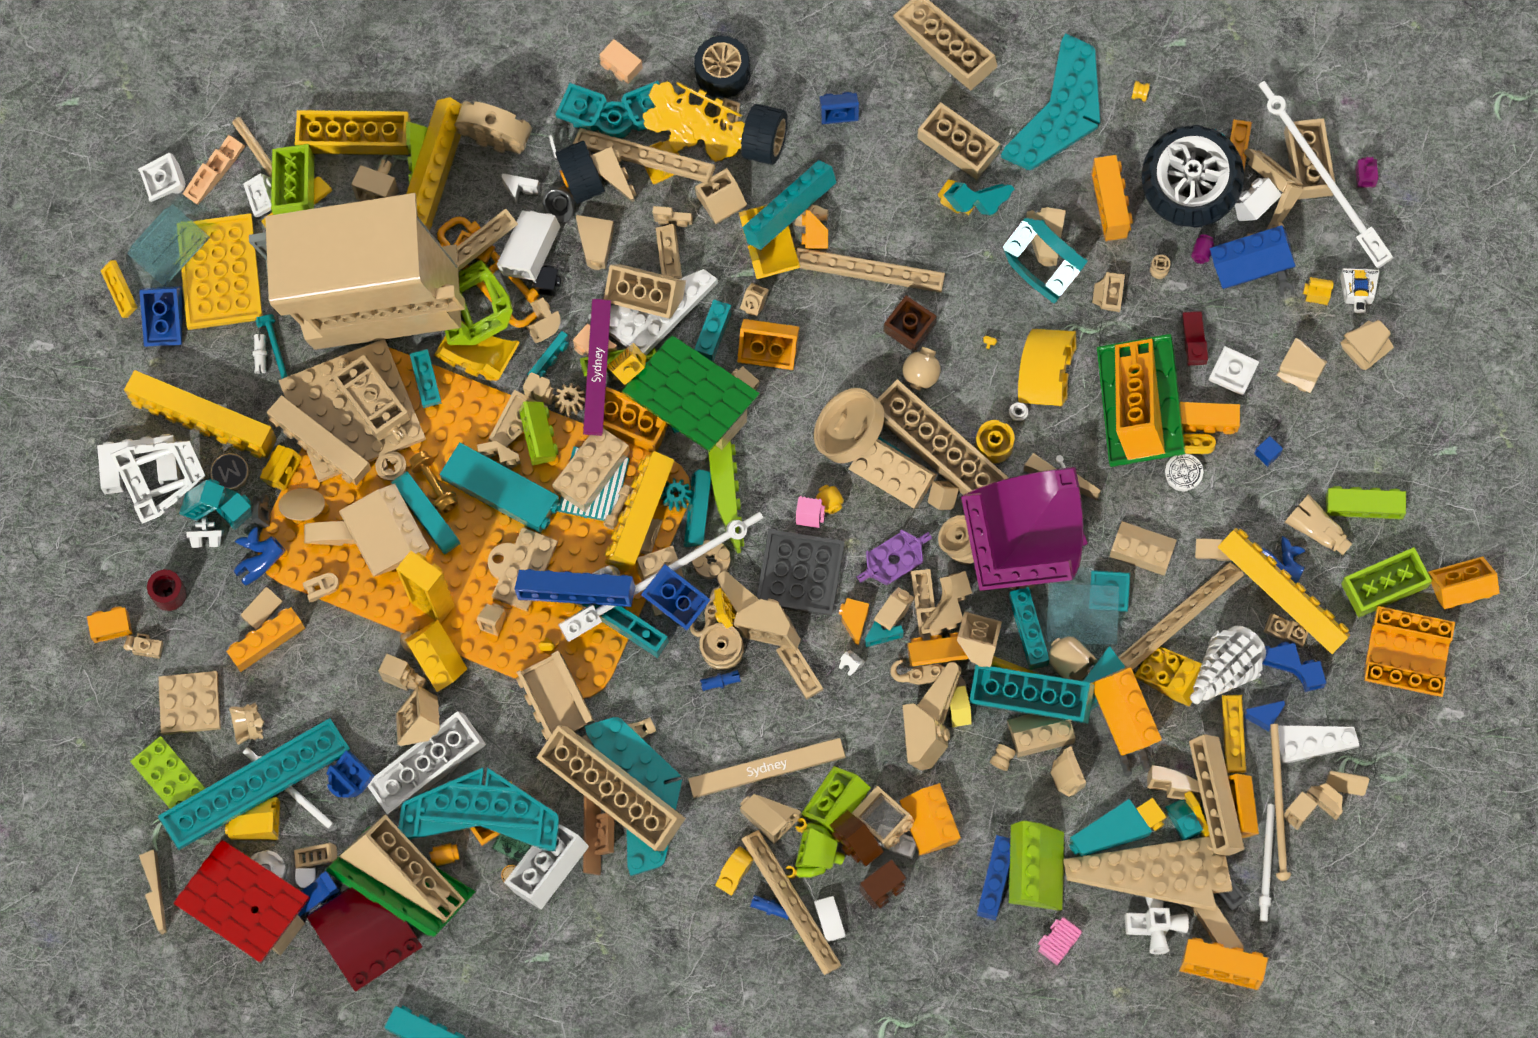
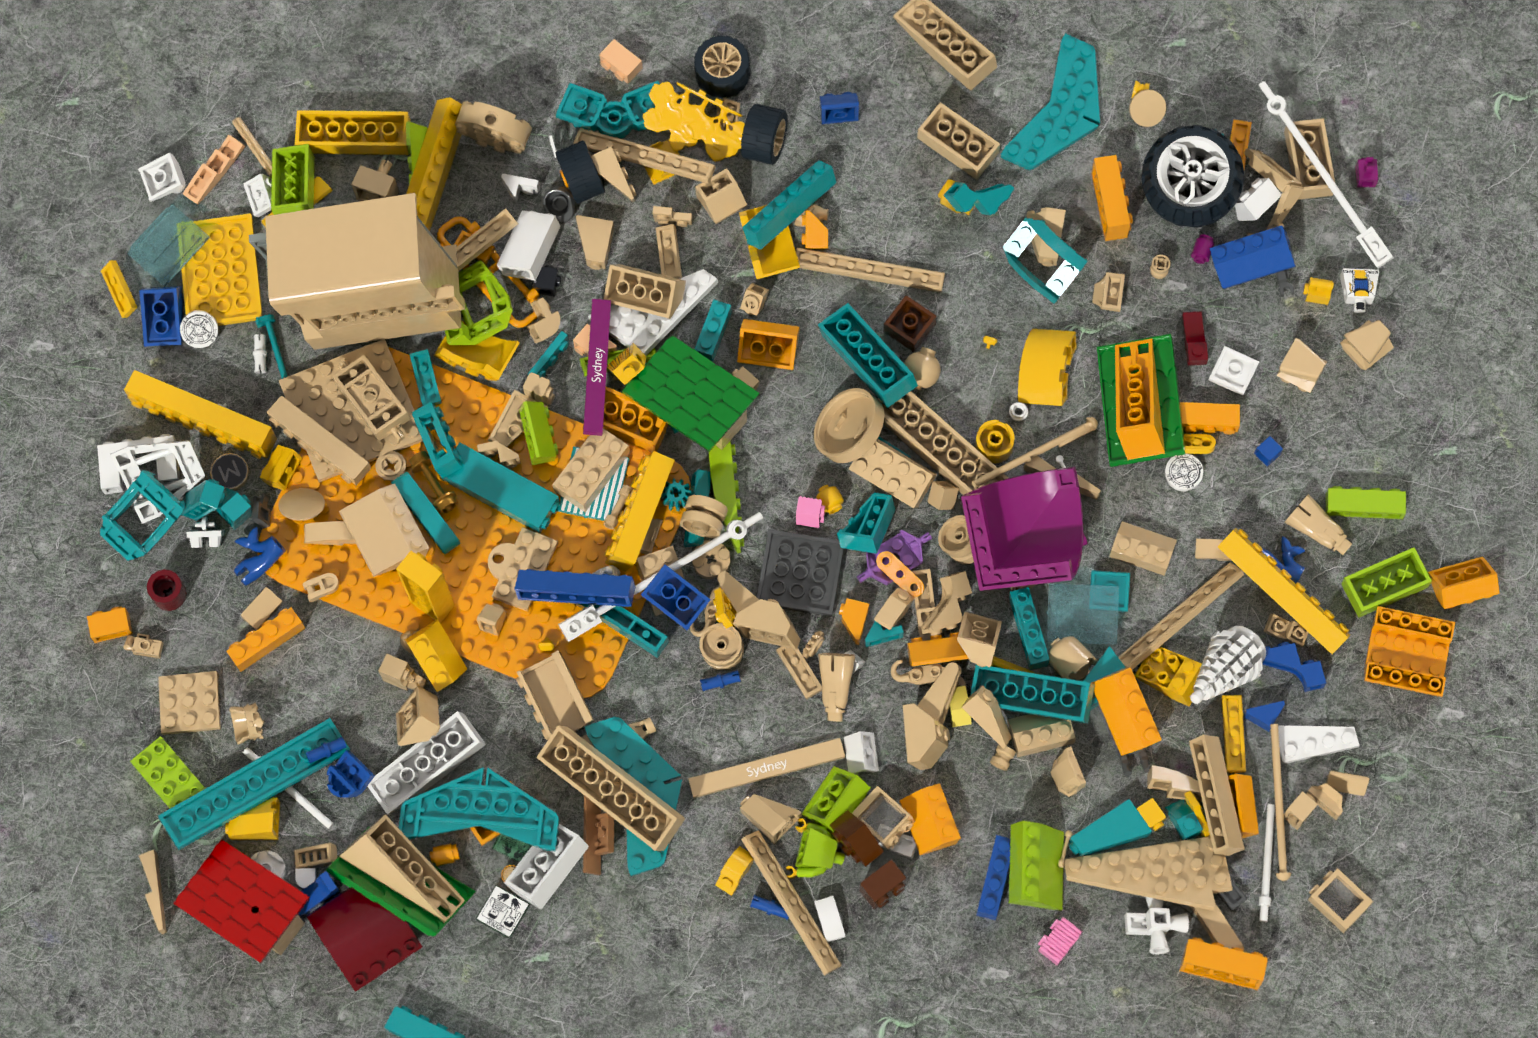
tan gear [554,383,585,416] -> none
none -> teal wedge [100,470,185,561]
none -> white tile [180,310,218,348]
none -> blue pin [306,737,347,763]
none -> teal brick [411,402,463,478]
none -> tile [476,885,530,939]
none -> tan wheel [680,495,728,538]
none -> tan gear [803,631,824,659]
none -> teal brick [818,303,918,408]
none -> tan piece [818,653,856,722]
none -> teal wedge [837,492,895,554]
none -> white panel [844,731,879,774]
none -> light orange plate [876,551,925,597]
none -> tan slope [962,685,1011,749]
none -> tan bar [972,417,1098,488]
none -> tan hinge [1059,830,1073,867]
none -> tan piece [1129,89,1166,127]
none -> window [1308,868,1373,933]

